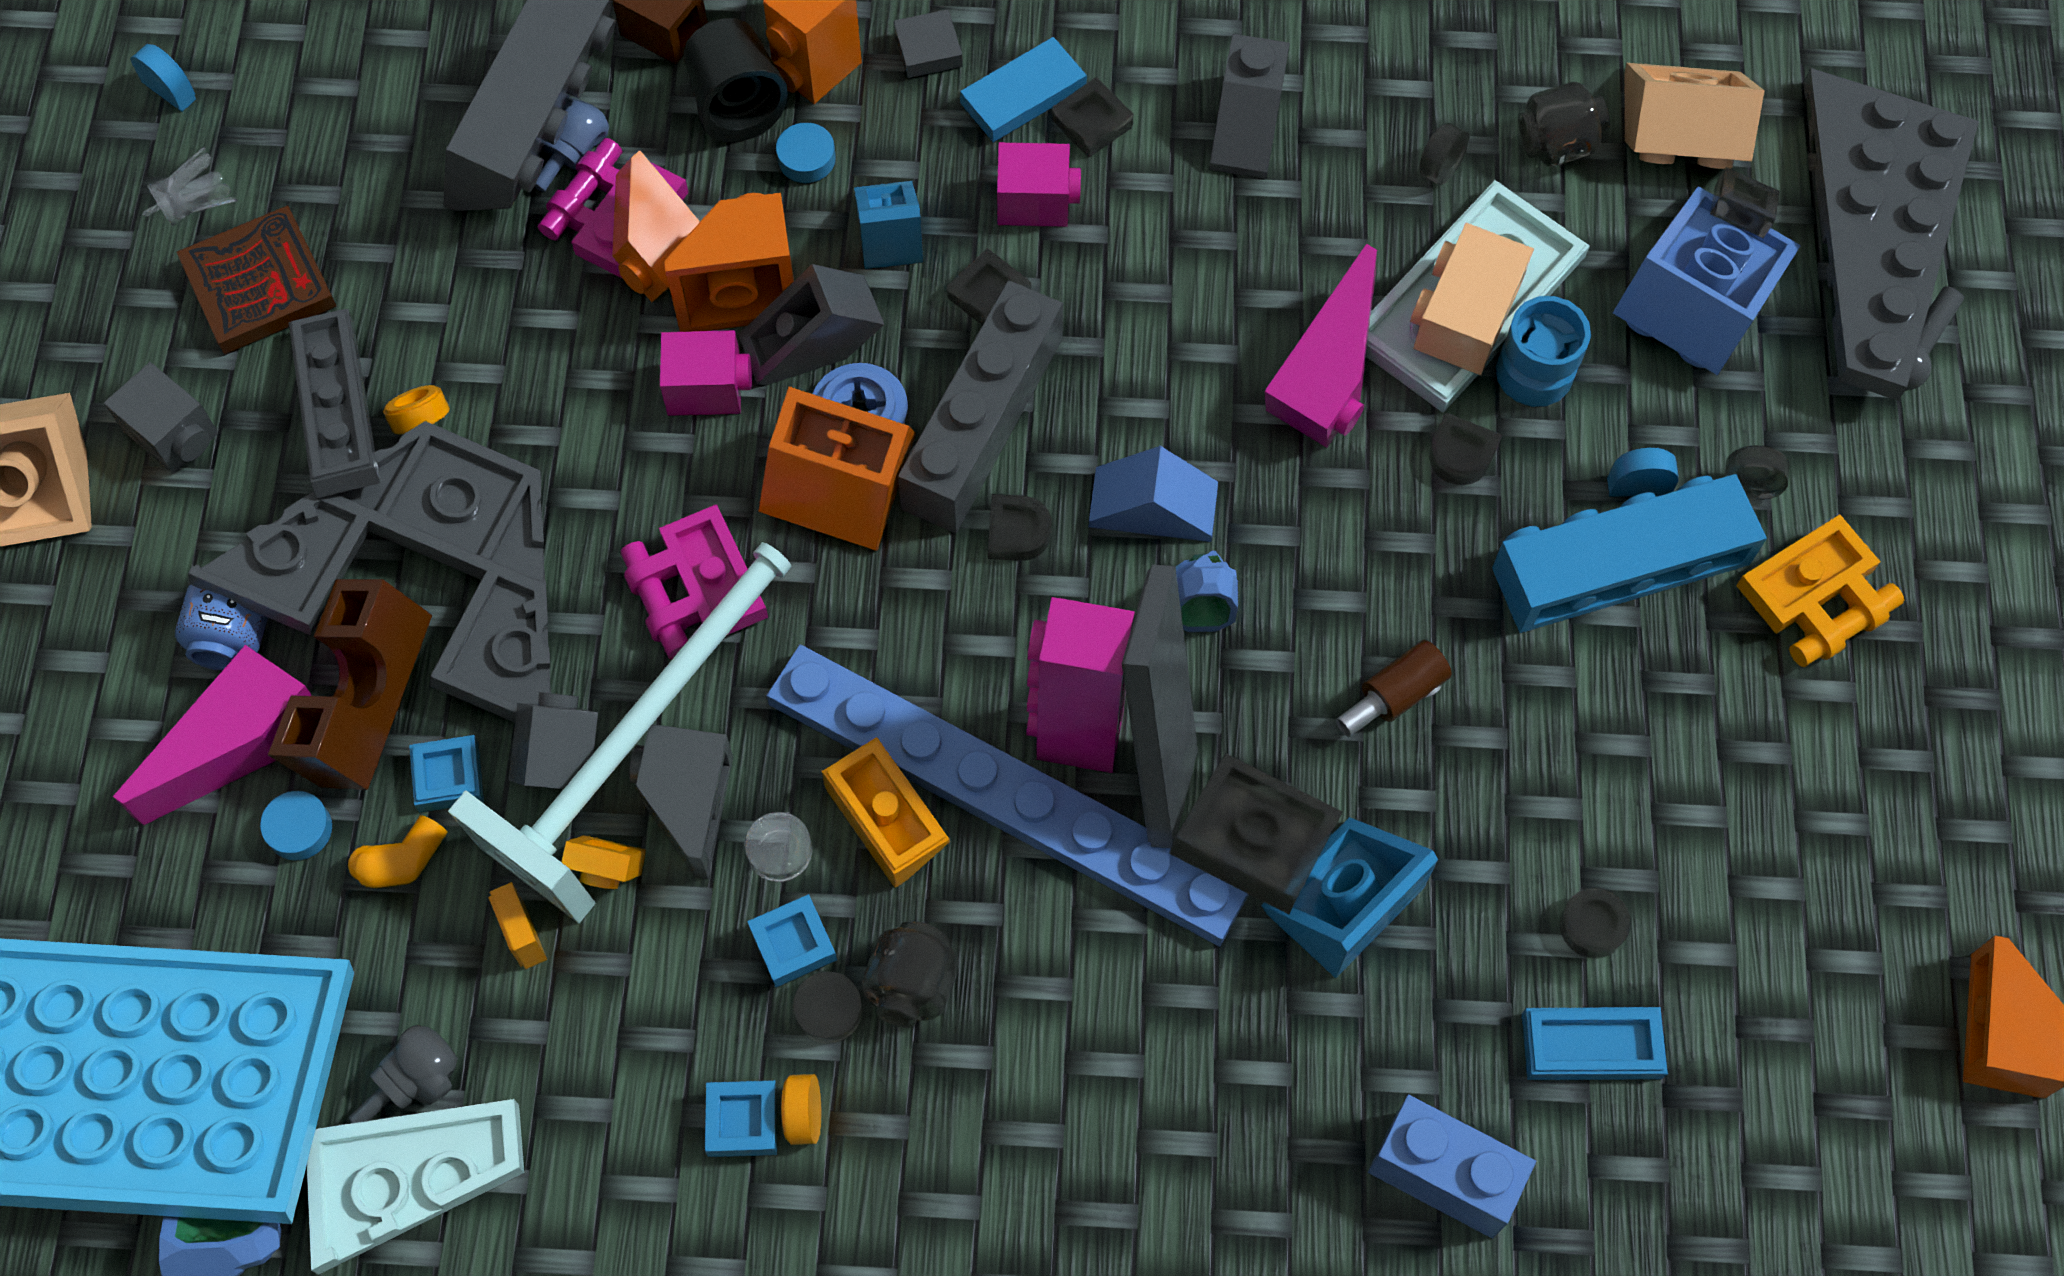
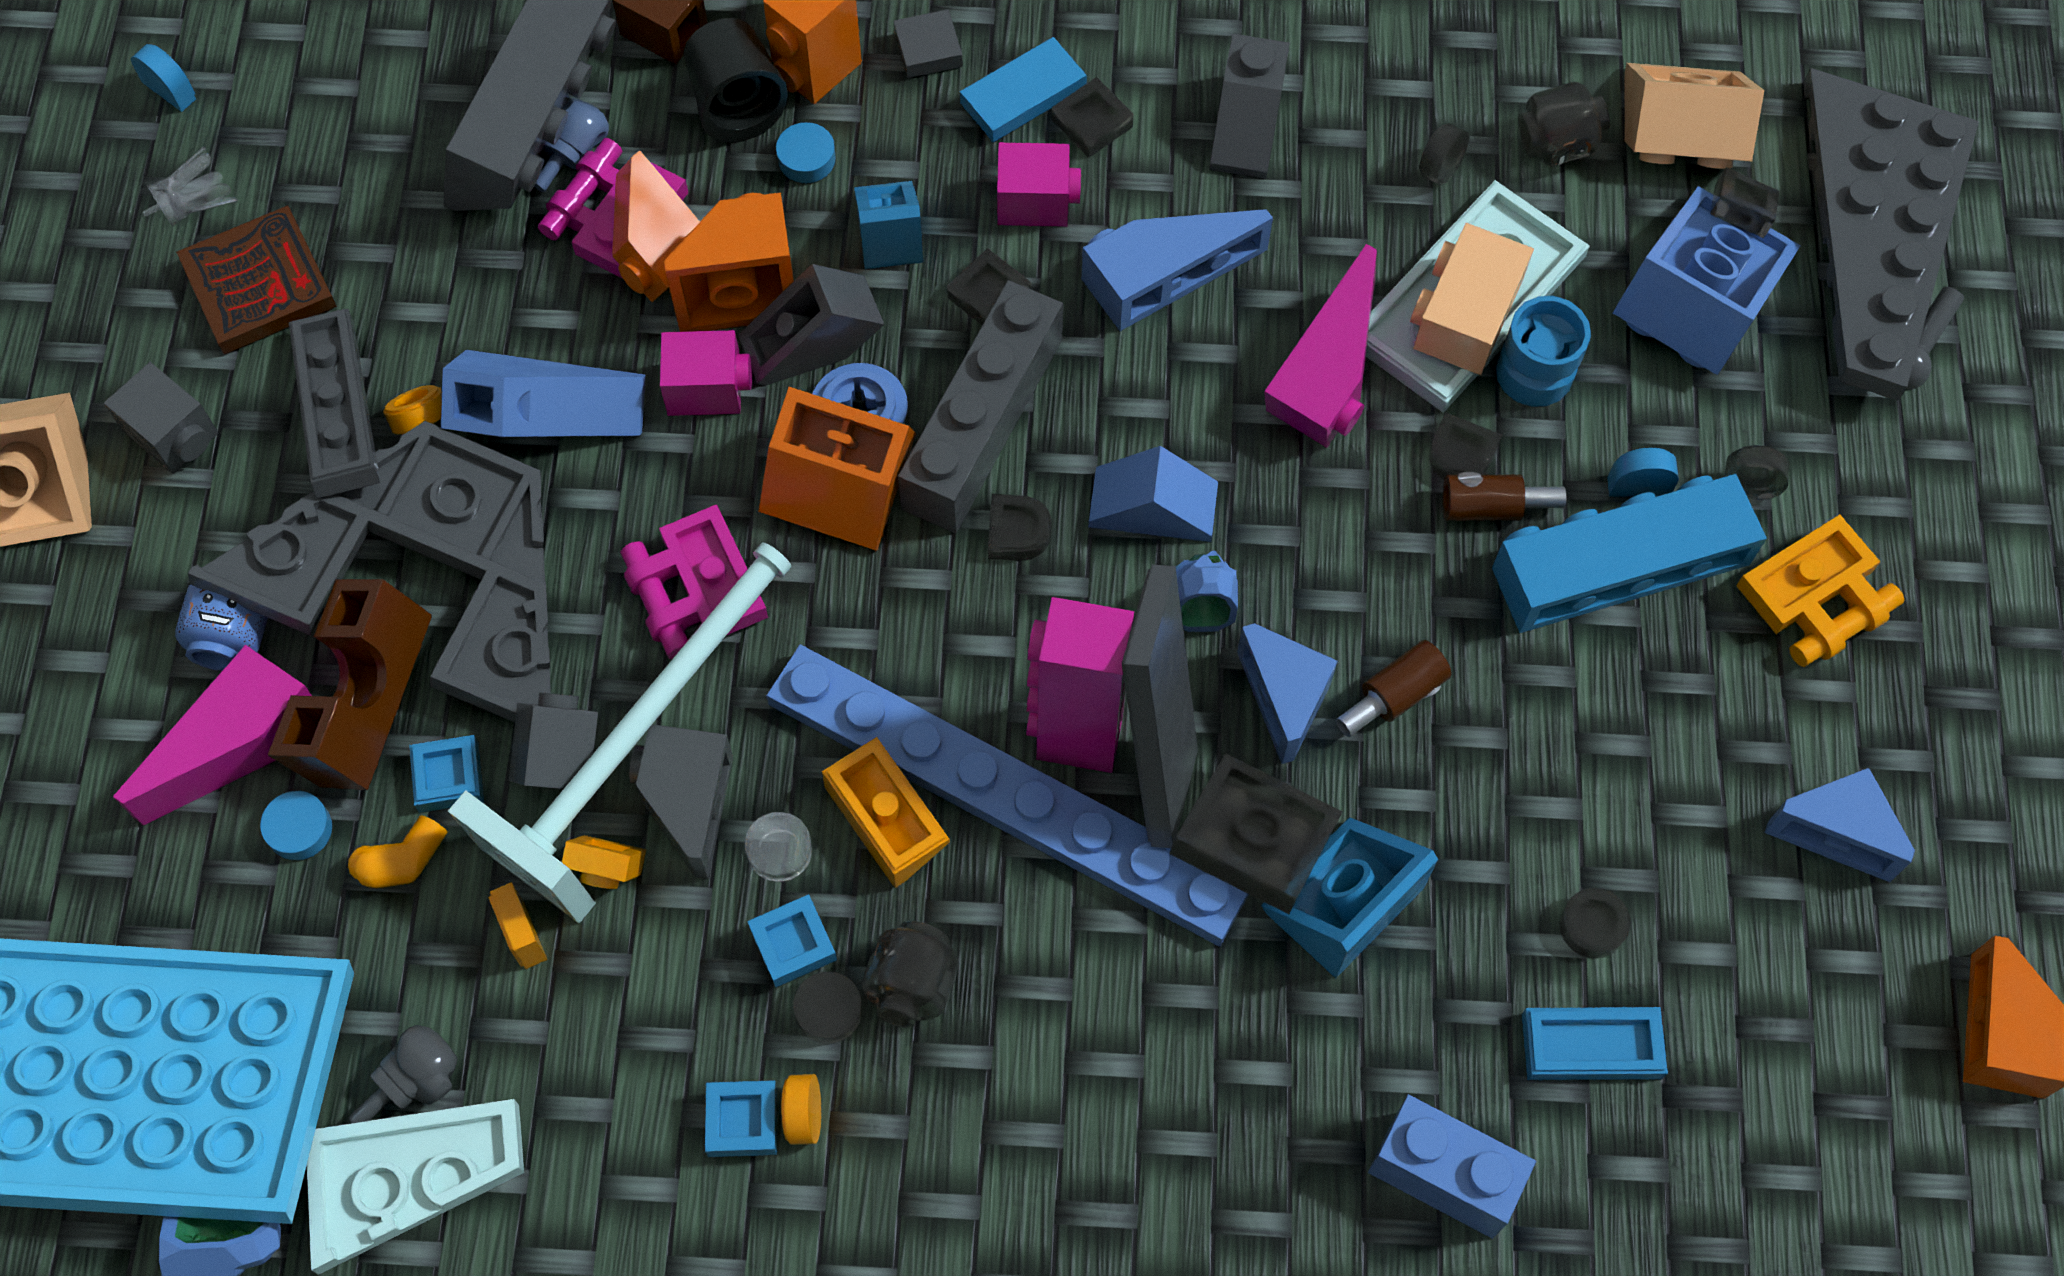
none -> medium blue slope [441,350,646,437]
none -> medium blue slope [1081,209,1273,331]
none -> medium blue slope [1237,623,1338,764]
none -> reddish brown piece [1443,471,1566,521]
none -> medium blue slope [1764,768,1915,882]

